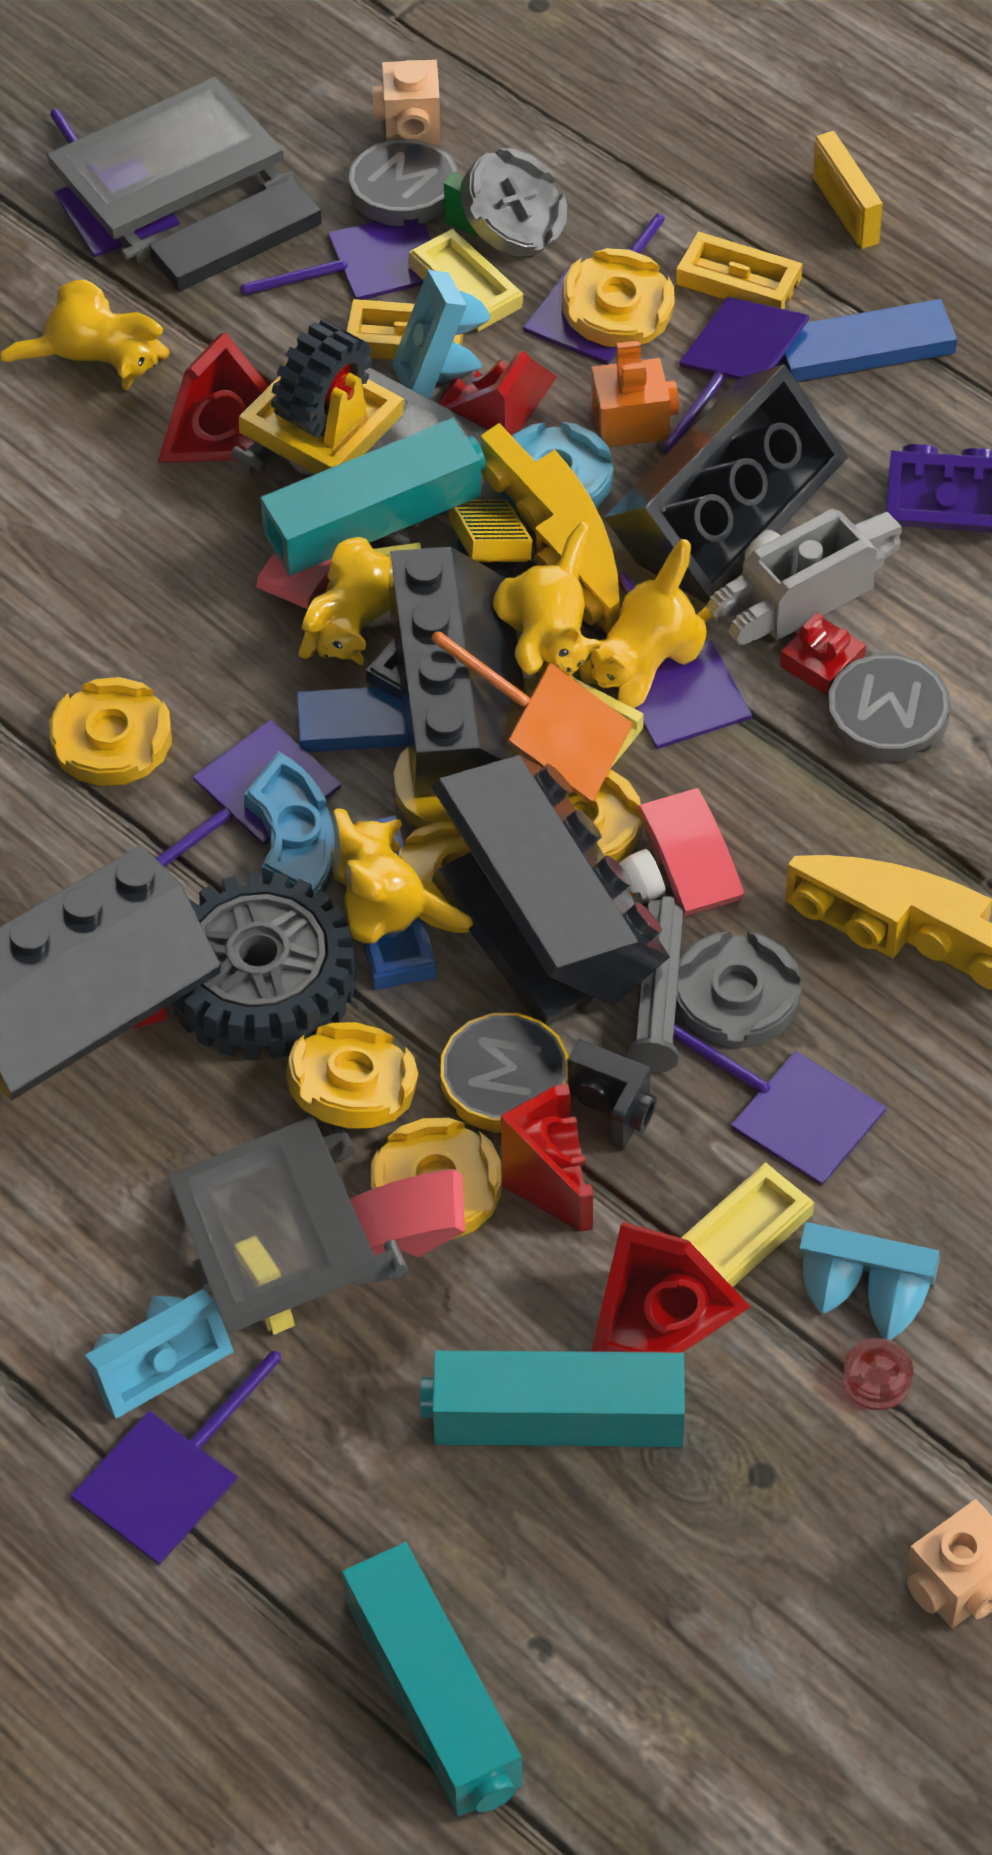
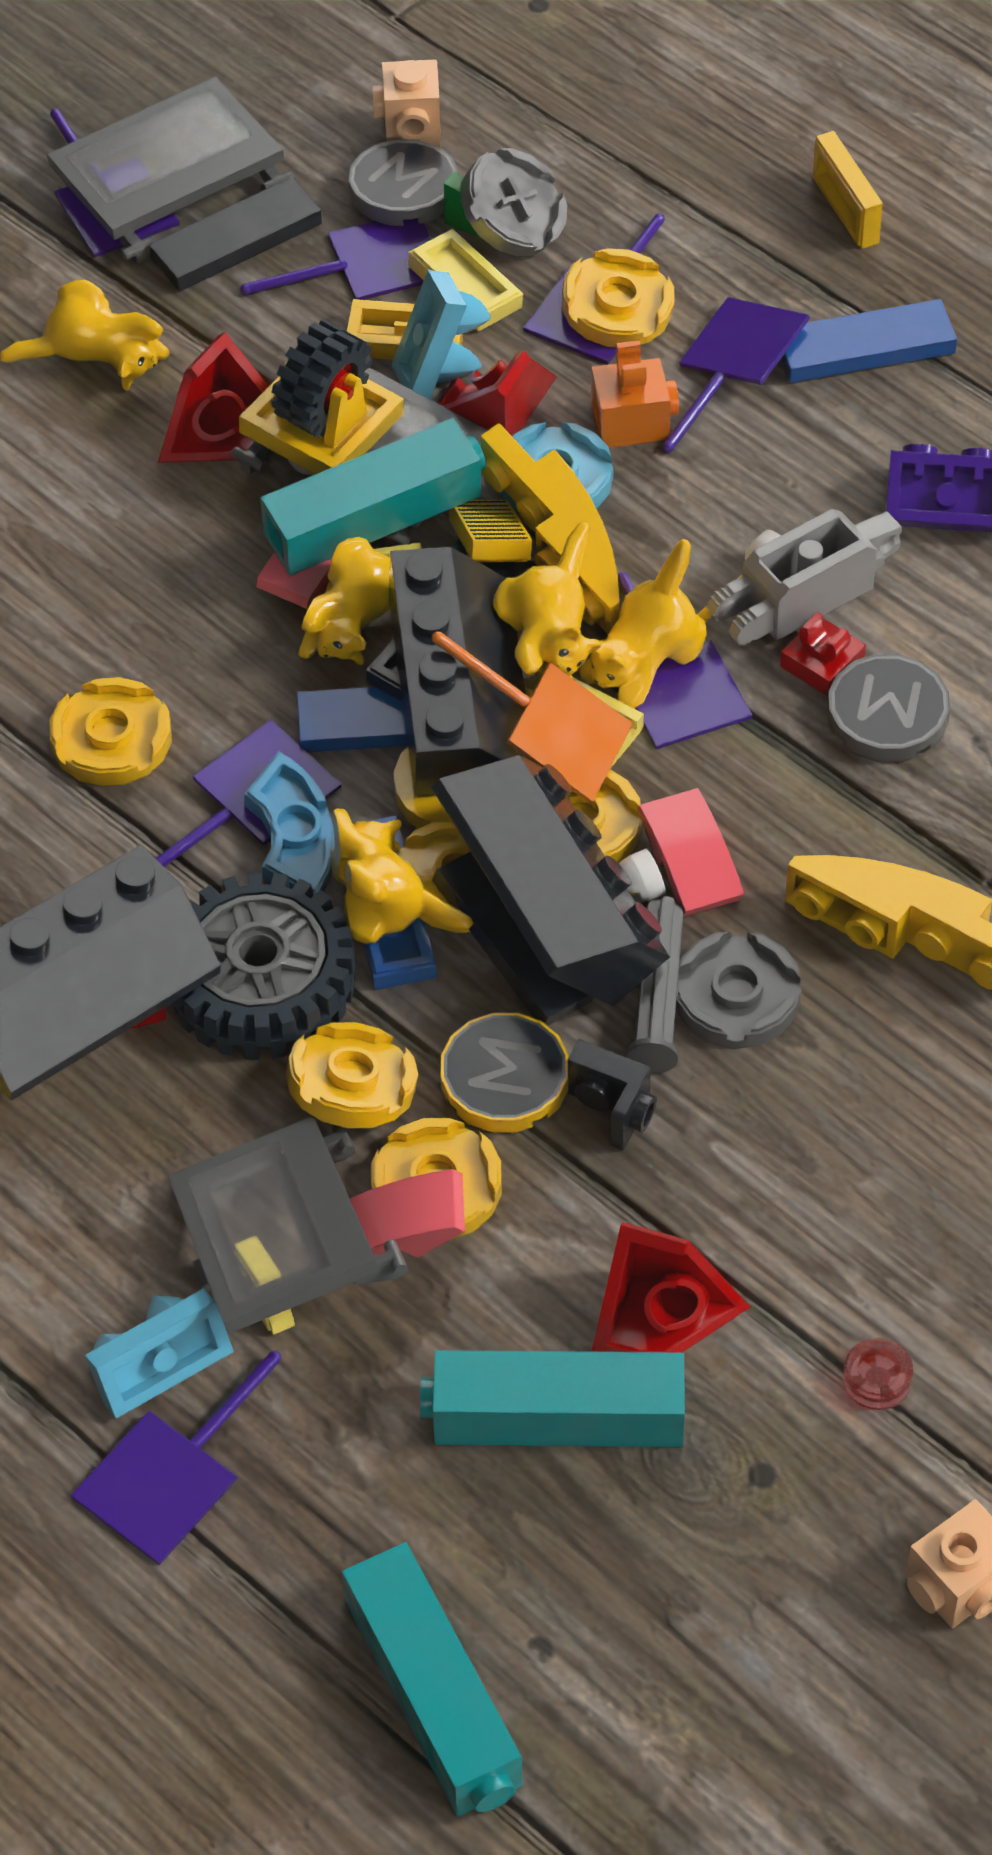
red slope [501,1083,593,1232] -> none
black slope [604,364,848,603] -> none
dark purple piece [673,1024,886,1186] -> none
yellow tile [676,231,803,309] -> none
light yellow tile [681,1162,814,1287] -> none
medium azure tile [800,1222,940,1341] -> none

